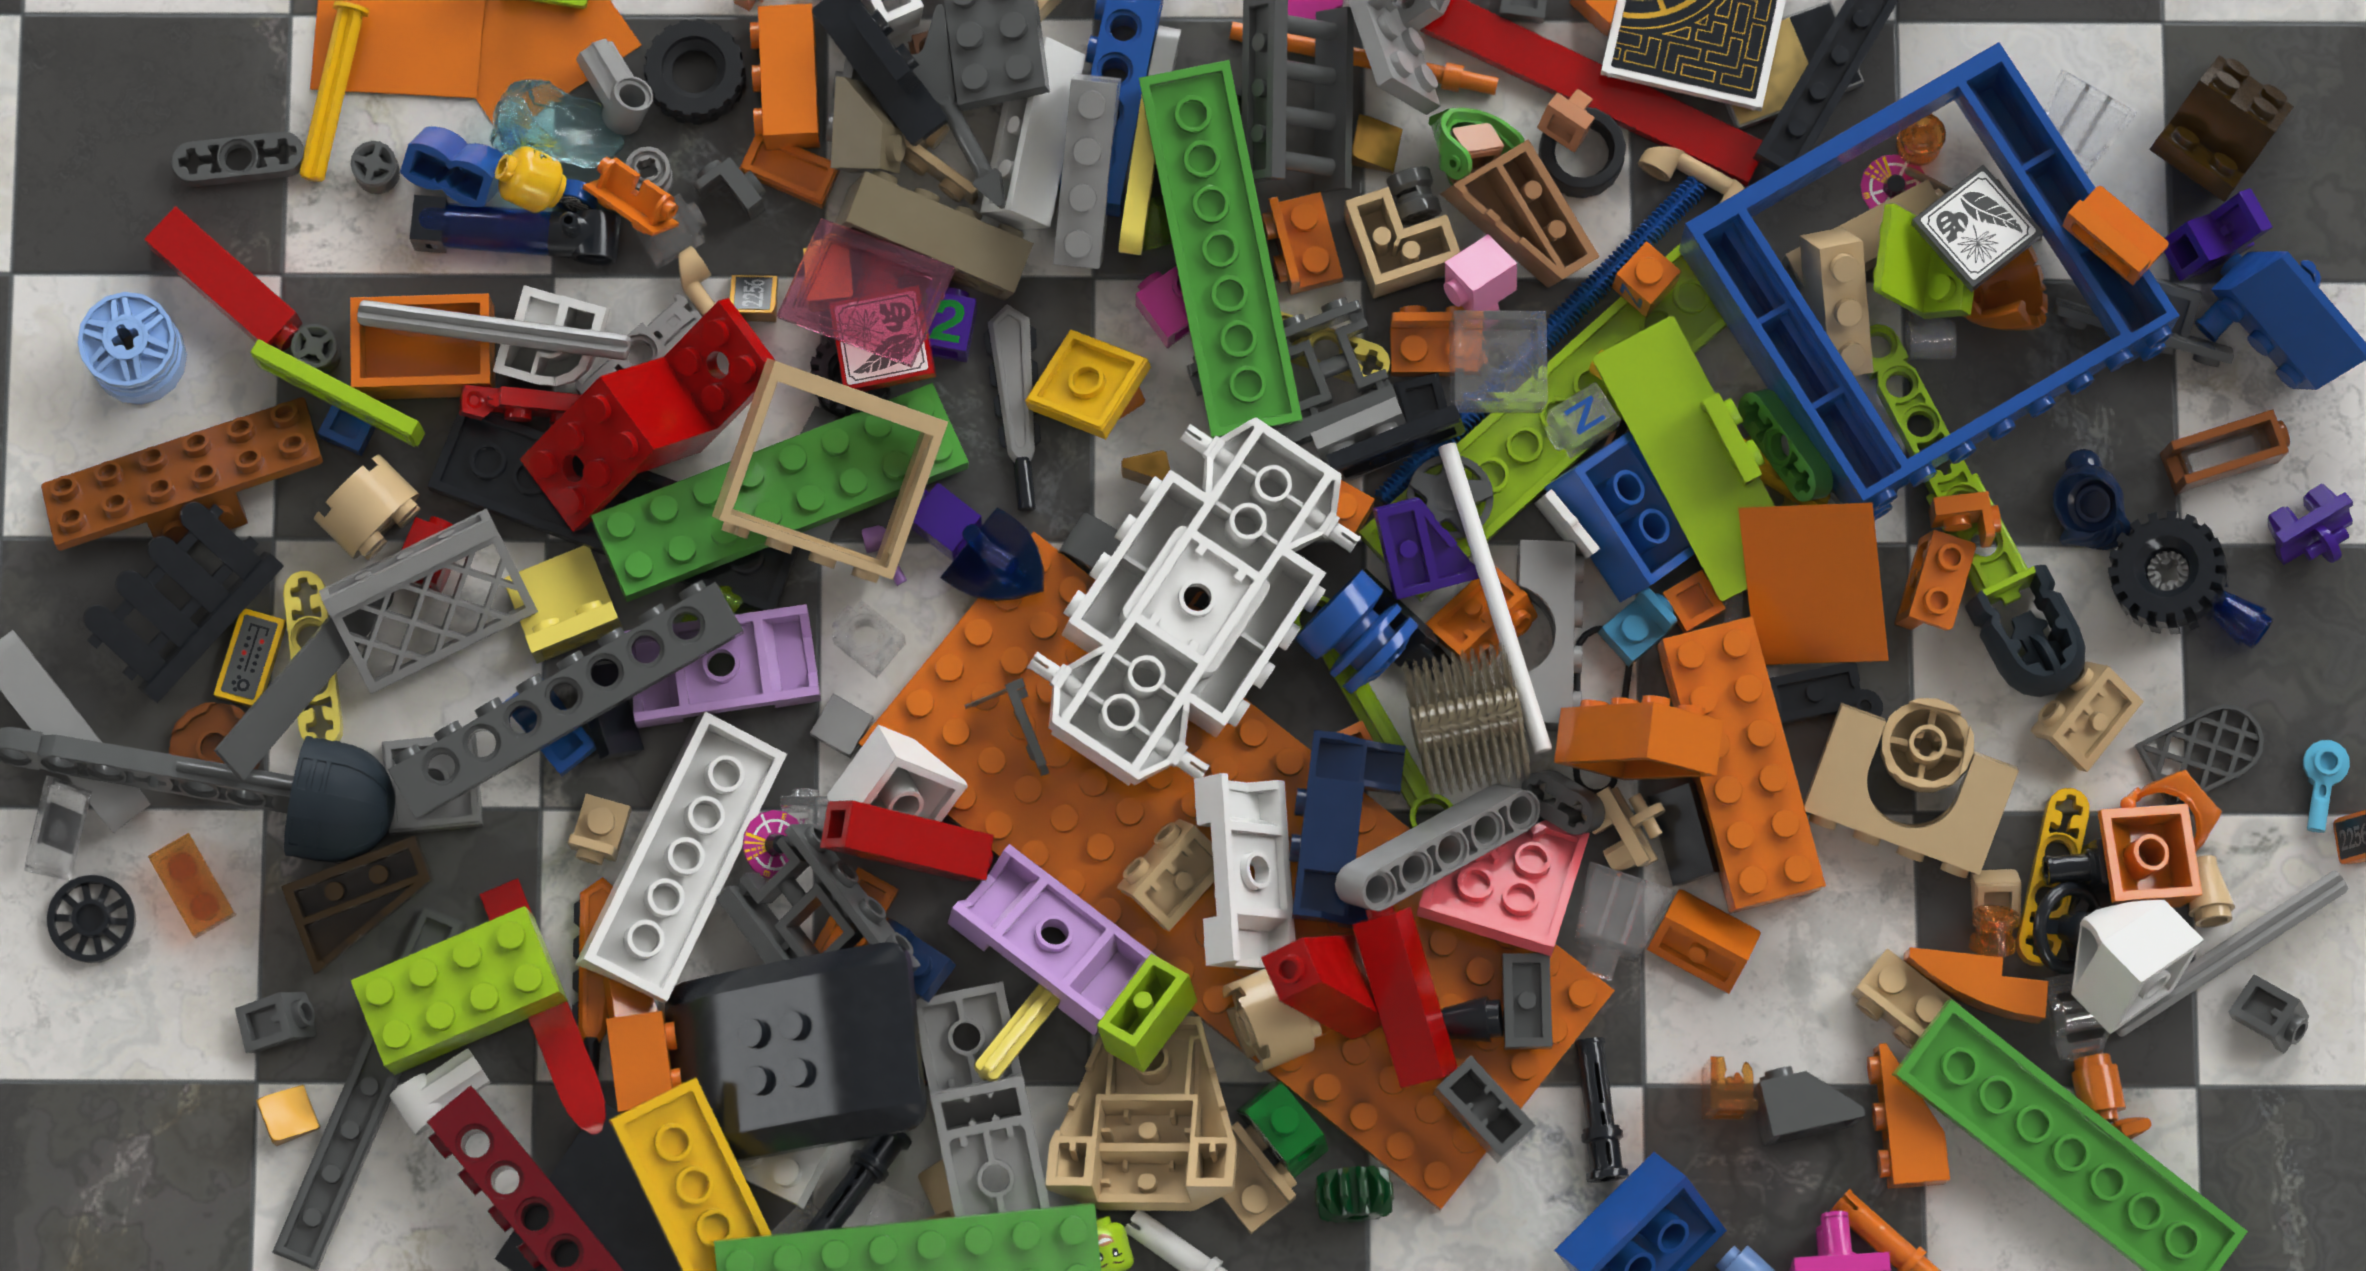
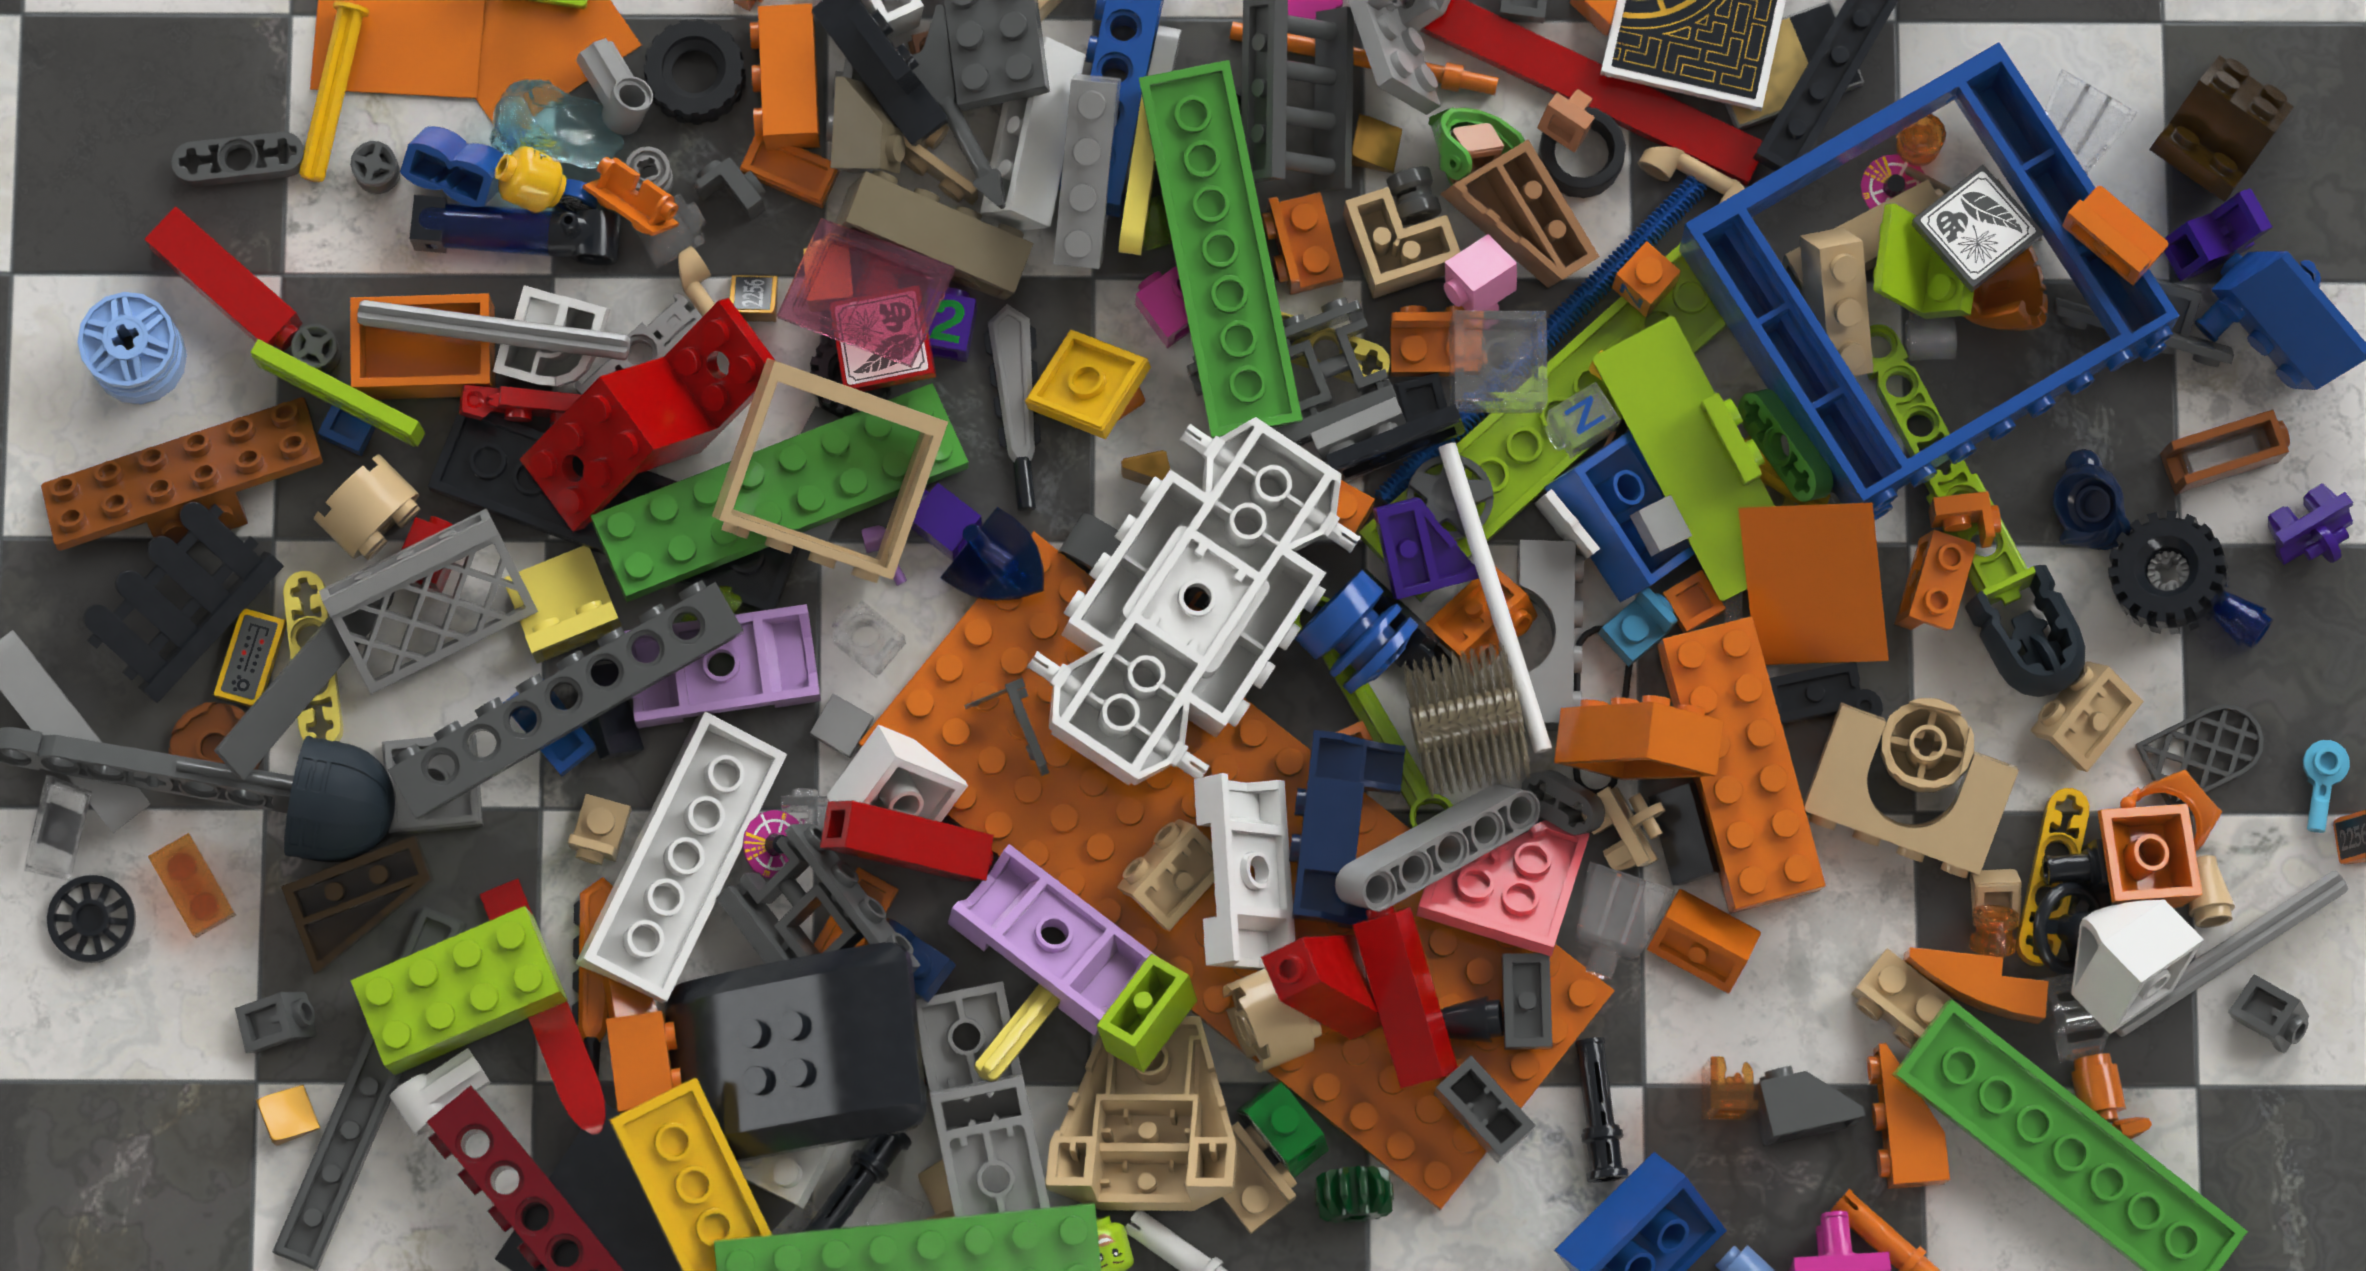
none -> light grey tile [1630,495,1692,557]

